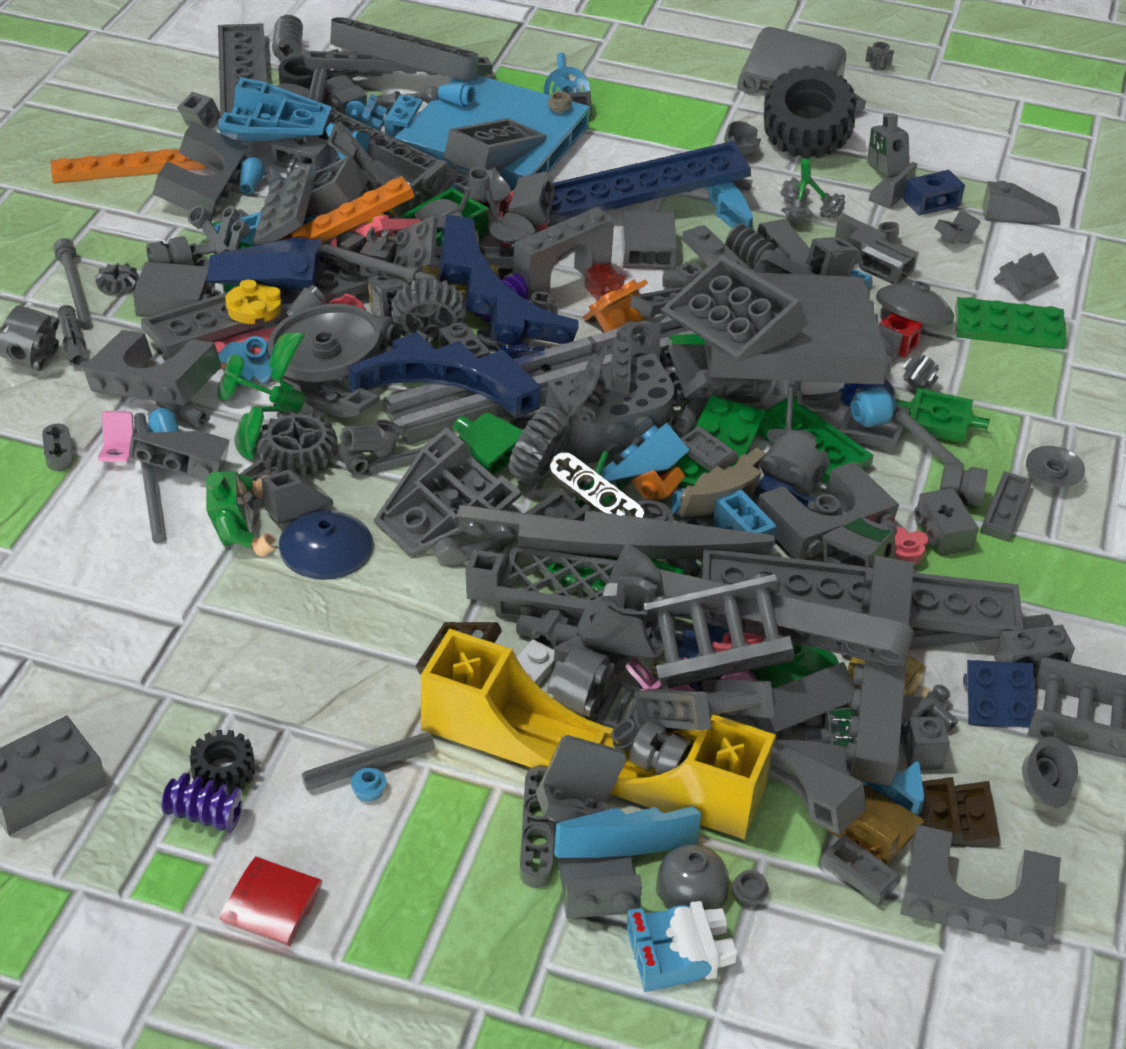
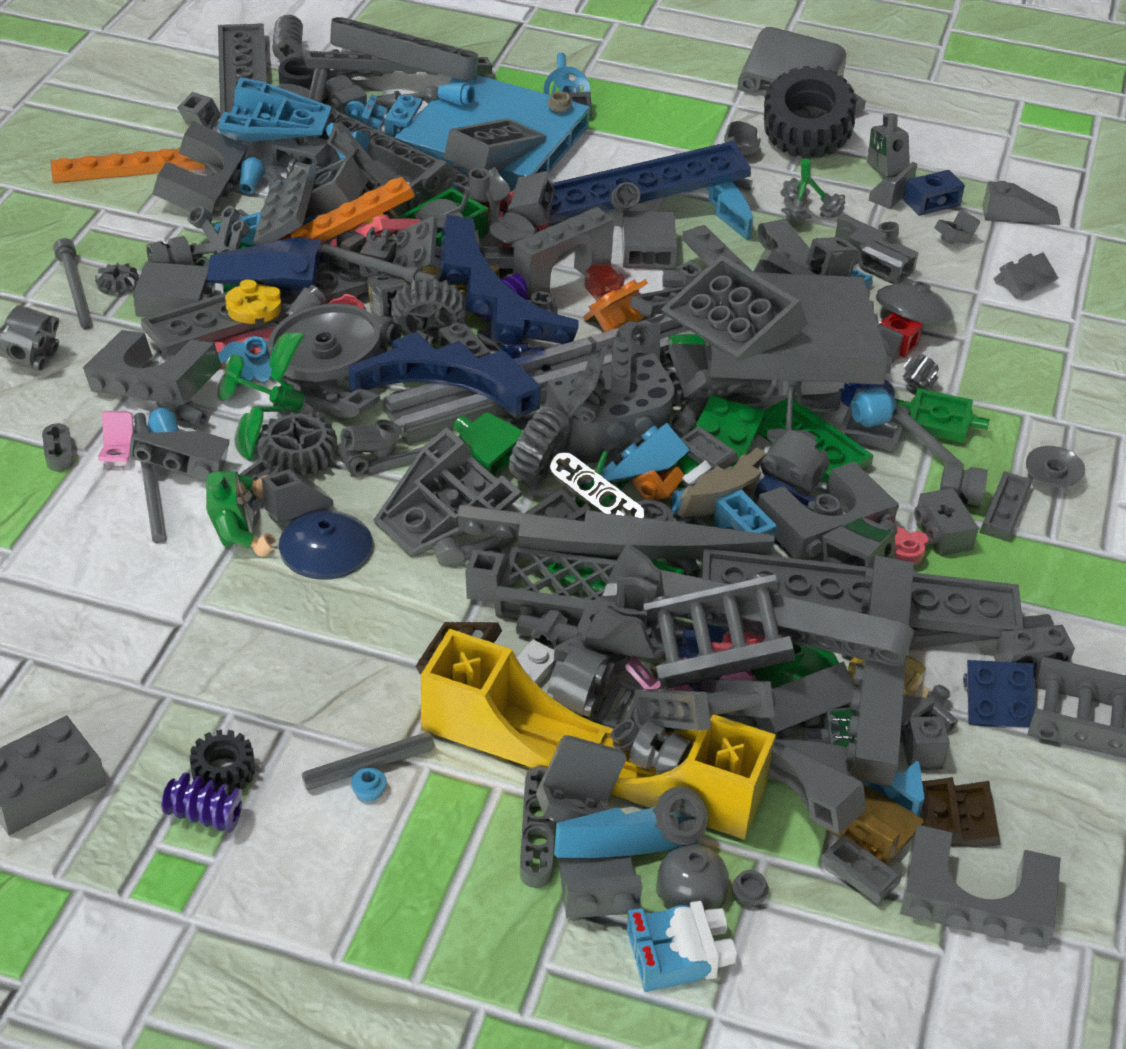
dark grey pin [57,305,87,367] -> none
red slope [219,856,323,947] -> none
dark grey piece [725,223,776,270] -> none
dark grey gear [865,42,894,70] -> none
green plate [955,297,1067,350] -> none
dark grey piece [1022,737,1078,808] -> none
none -> dark grey wheel [610,182,640,211]
none -> dark grey gear [652,787,708,845]
none -> tile [682,460,712,489]

